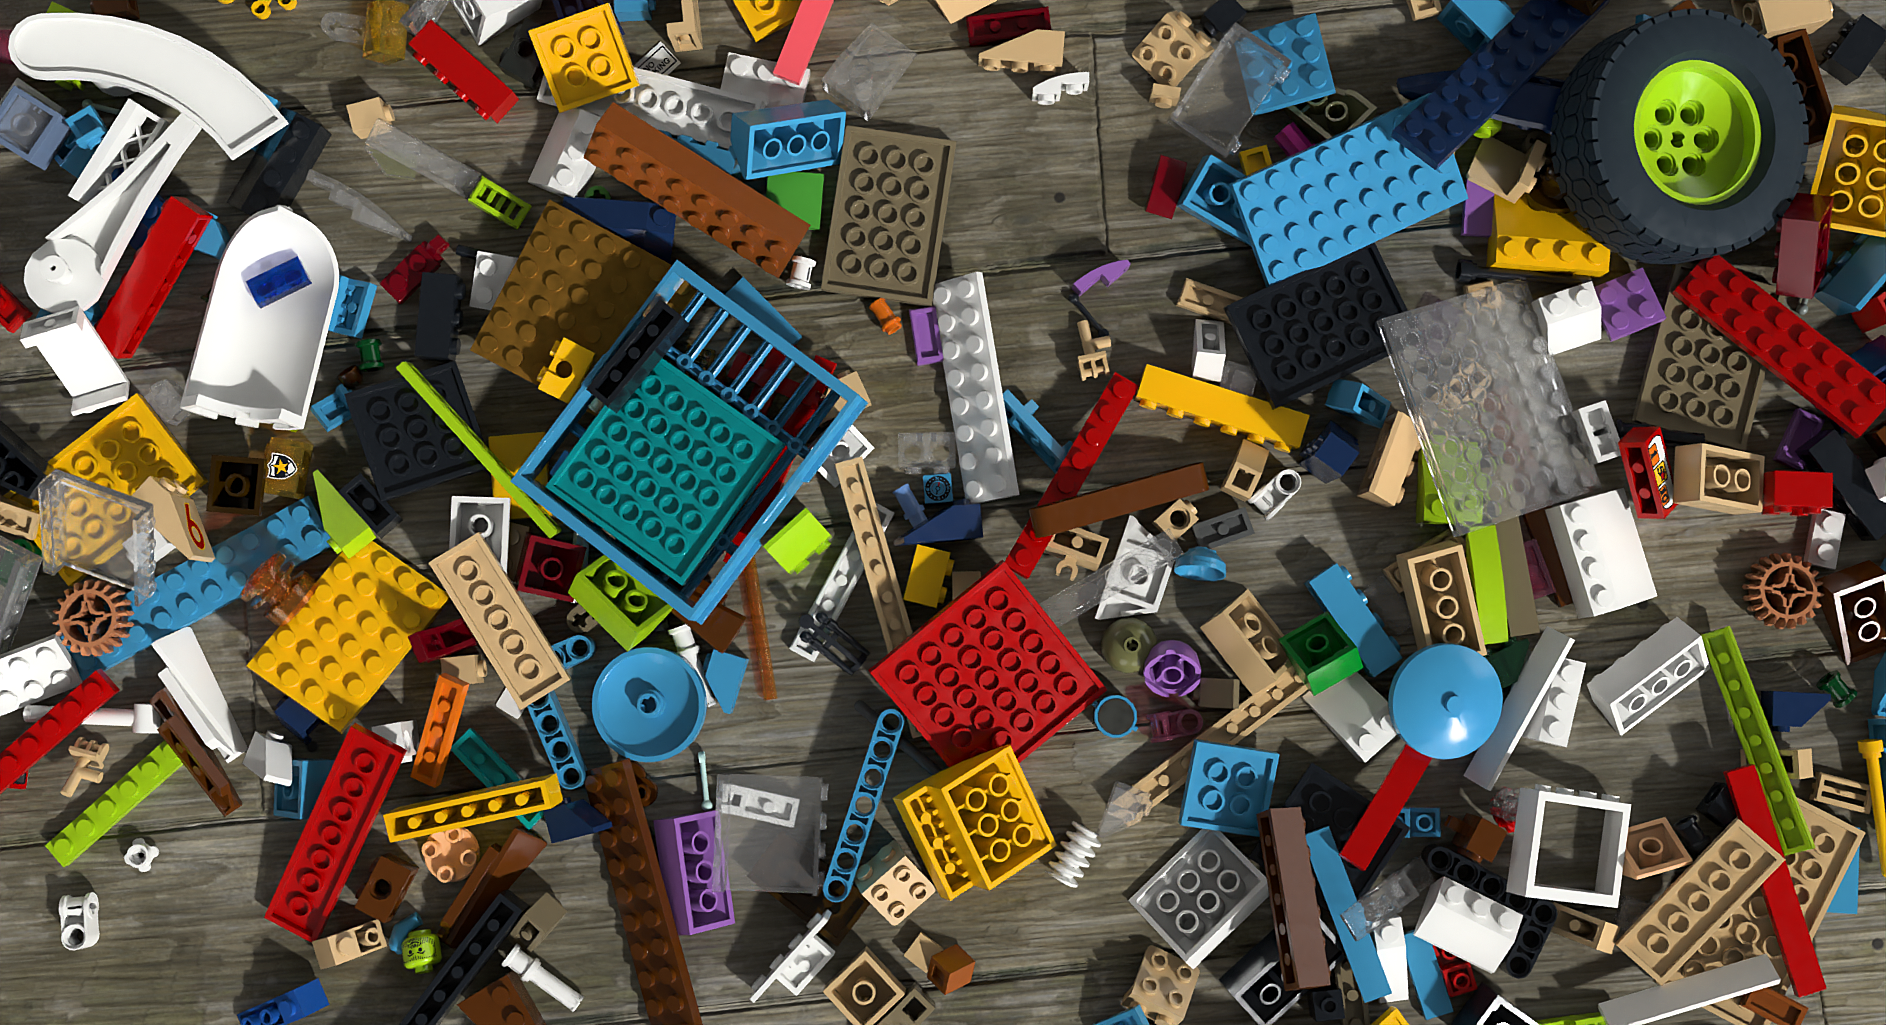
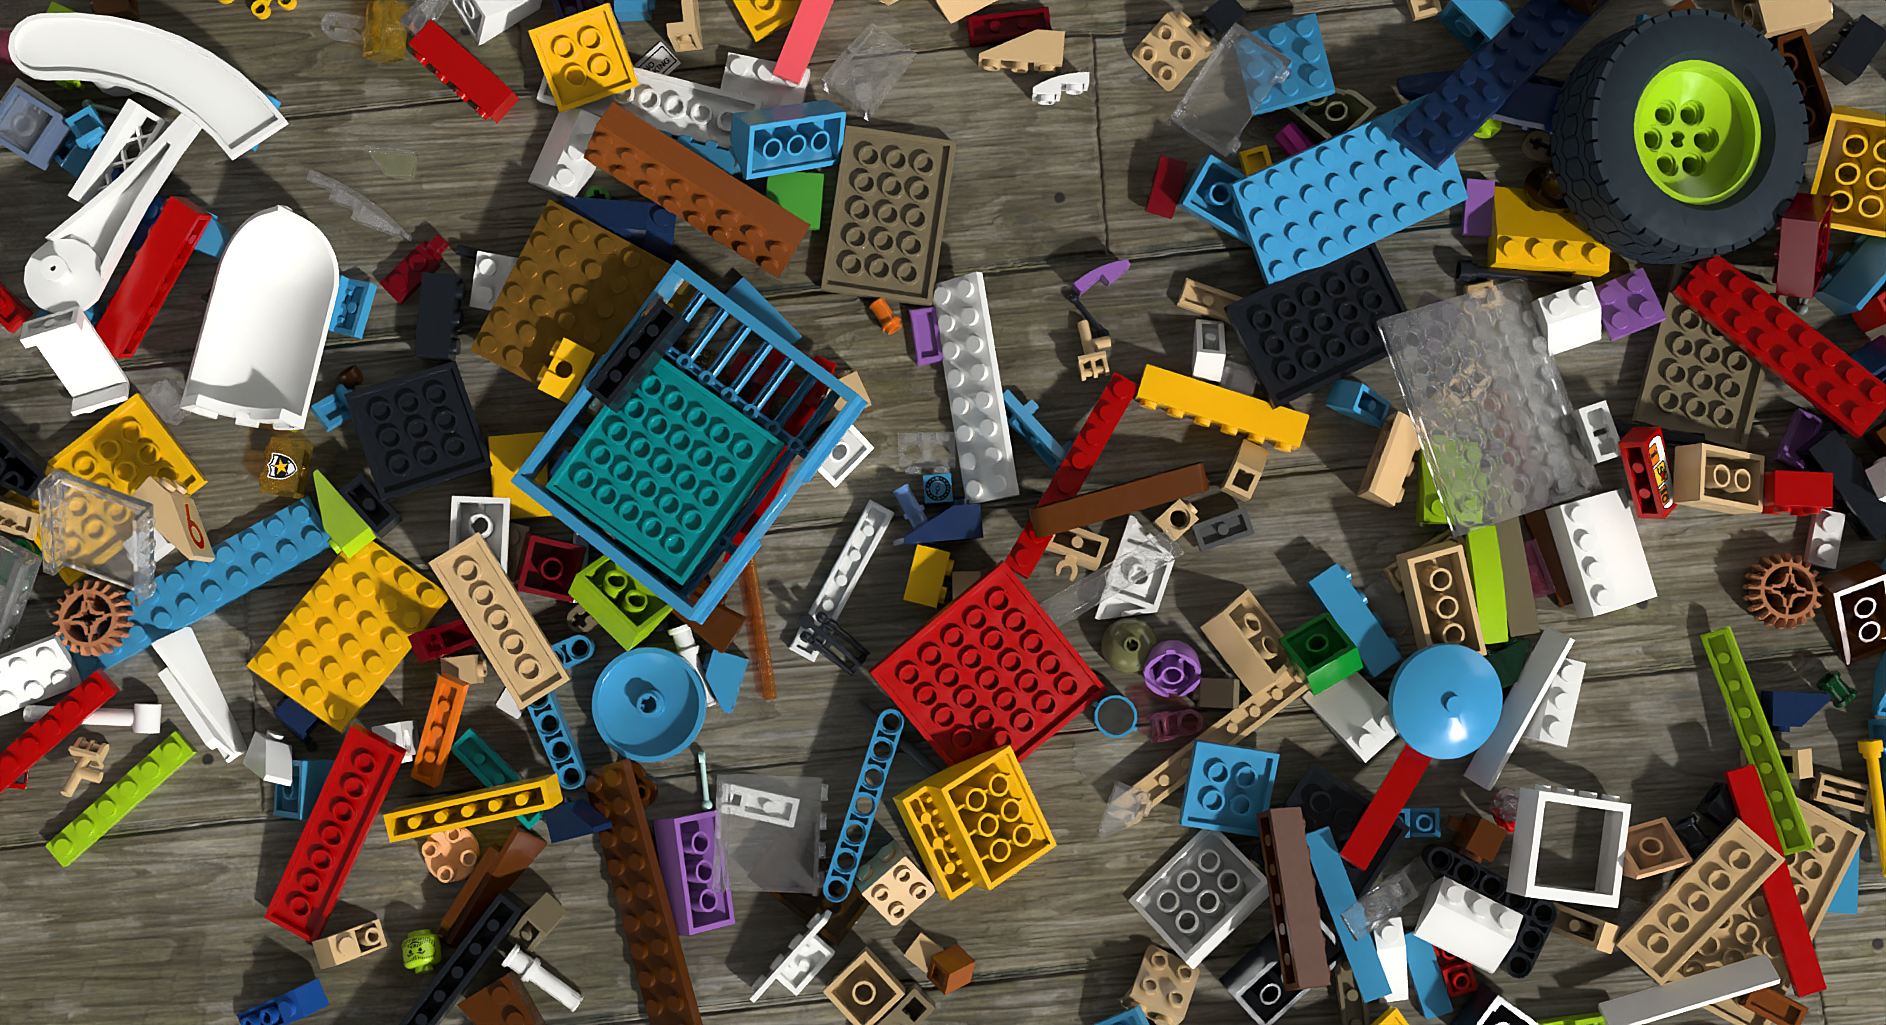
white piece [59,892,100,950] -> none
white plate [124,838,159,872] -> none
reddish brown wedge [149,687,242,817] -> none
dark brown slope [206,455,267,516] -> none
black slope [227,107,332,216] -> none
clear orange wheel [239,551,319,627] -> none
clear blue plate [246,256,312,308] -> none
tan brick [346,97,395,139] -> none
reddish brown brick [354,853,419,923] -> none
dark green bush [355,339,385,372] -> none
clear plate [365,118,481,199] -> none
dark azure arm [389,912,423,955] -> none
lime tile [396,361,562,539] -> none
lime slope [468,176,532,230] -> none
pearl dark grey brick [499,18,544,89] -> none
slope [763,508,832,574] -> none
white bush [786,256,816,290] -> none
tan plate [834,456,922,738] -> none
white piece [1045,821,1101,888] -> none
tan plate [1149,83,1181,108] -> none
dark azure piece [1174,546,1226,581] -> none
white piece [1248,469,1301,521] -> none
dark blue wedge [1299,420,1360,484] -> none
black brick [1307,983,1345,1022] -> none
tan bracket [1466,137,1547,204] -> none
white slope [1587,617,1710,736] -> none

